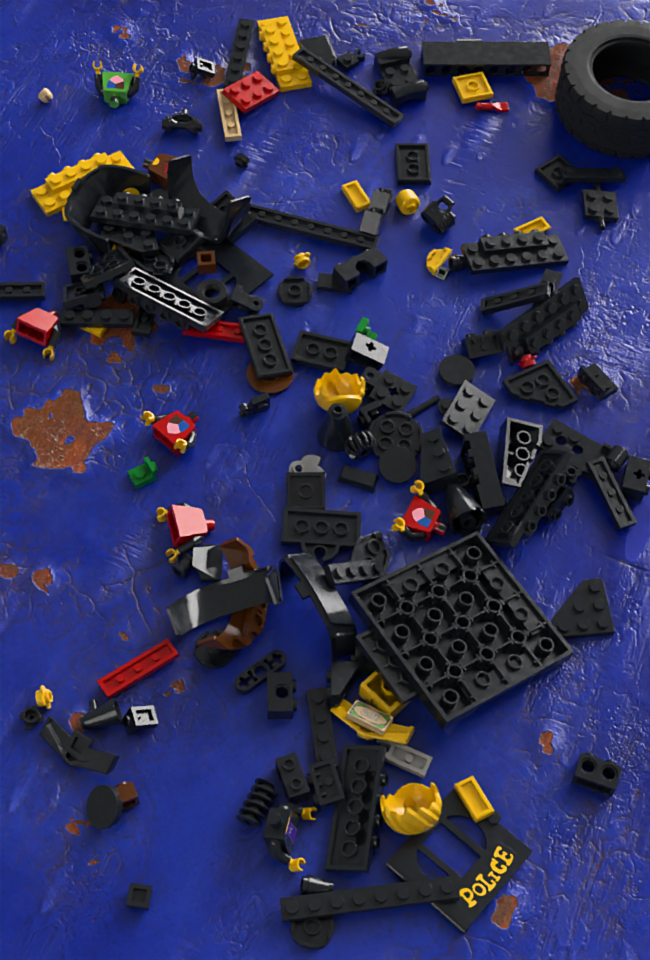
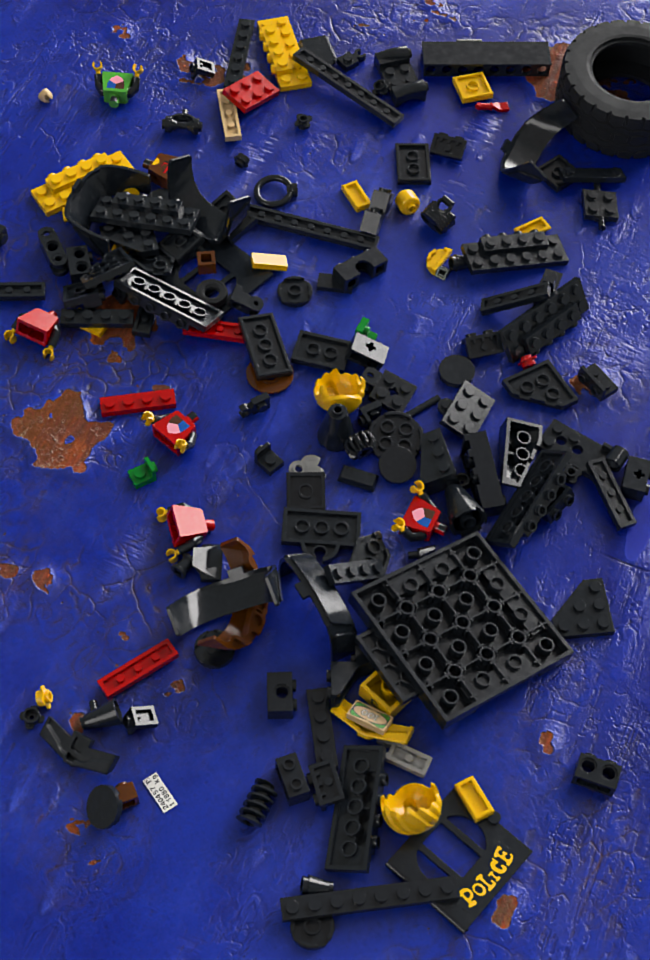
black plate [126,883,153,911] -> none
black beam [235,650,286,695] -> none
black torso [263,802,318,872] -> none
yellow plate [293,252,311,269] -> none
none -> black piece [38,227,69,277]
none -> red plate [100,388,176,417]
none -> white sticker [143,772,178,813]
none -> tile [250,252,288,271]
none -> black piece [254,175,298,208]
none -> black bracket [254,442,284,476]
none -> black plate [294,114,312,130]
none -> black bar [408,545,435,560]
none -> black bracket [429,132,467,161]
none -> black piece [500,99,578,184]

